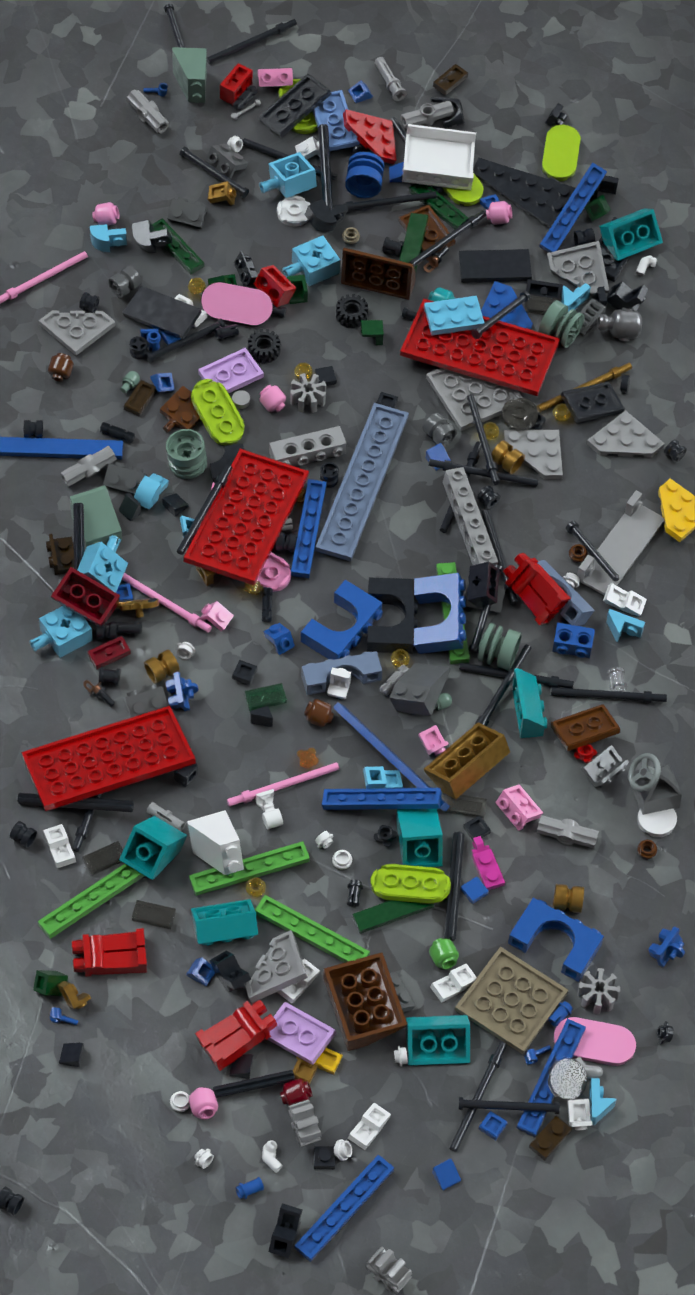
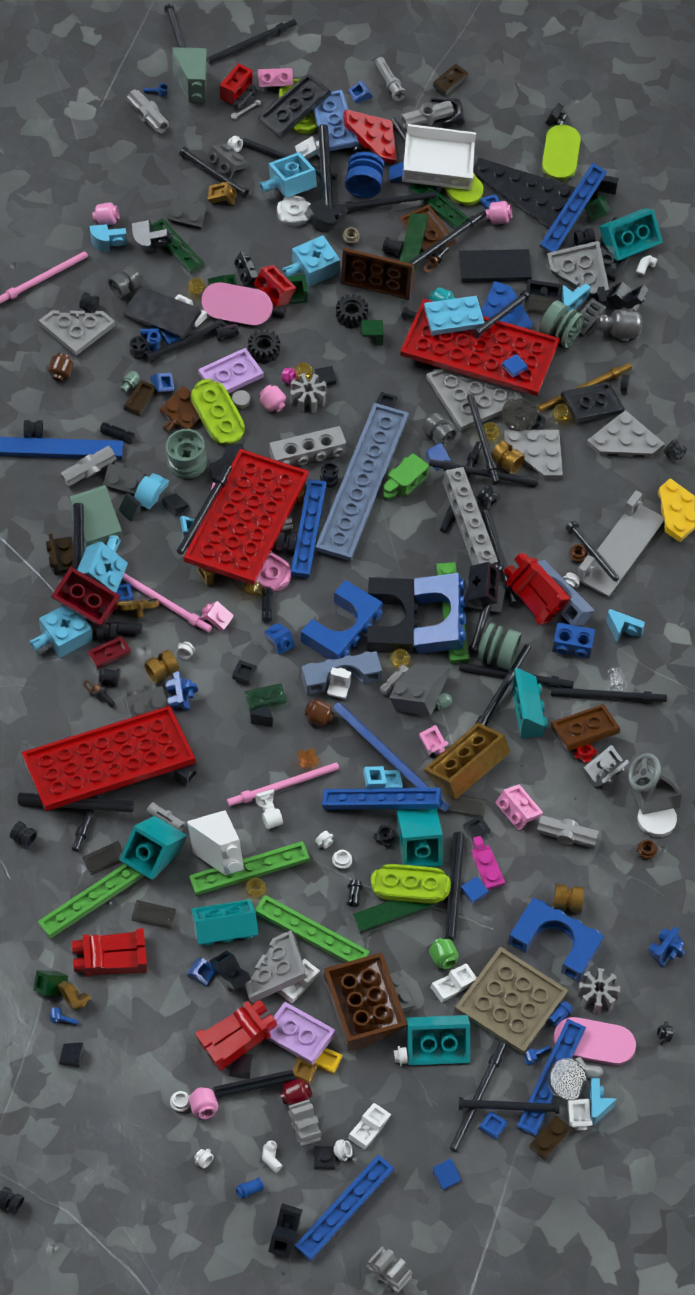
white slope [43,824,76,868] -> none
white slope [603,583,647,616] -> none
none -> dark pink plate [282,367,297,385]
none -> bright green hinge [383,453,430,500]
none -> blue tile [502,354,528,378]

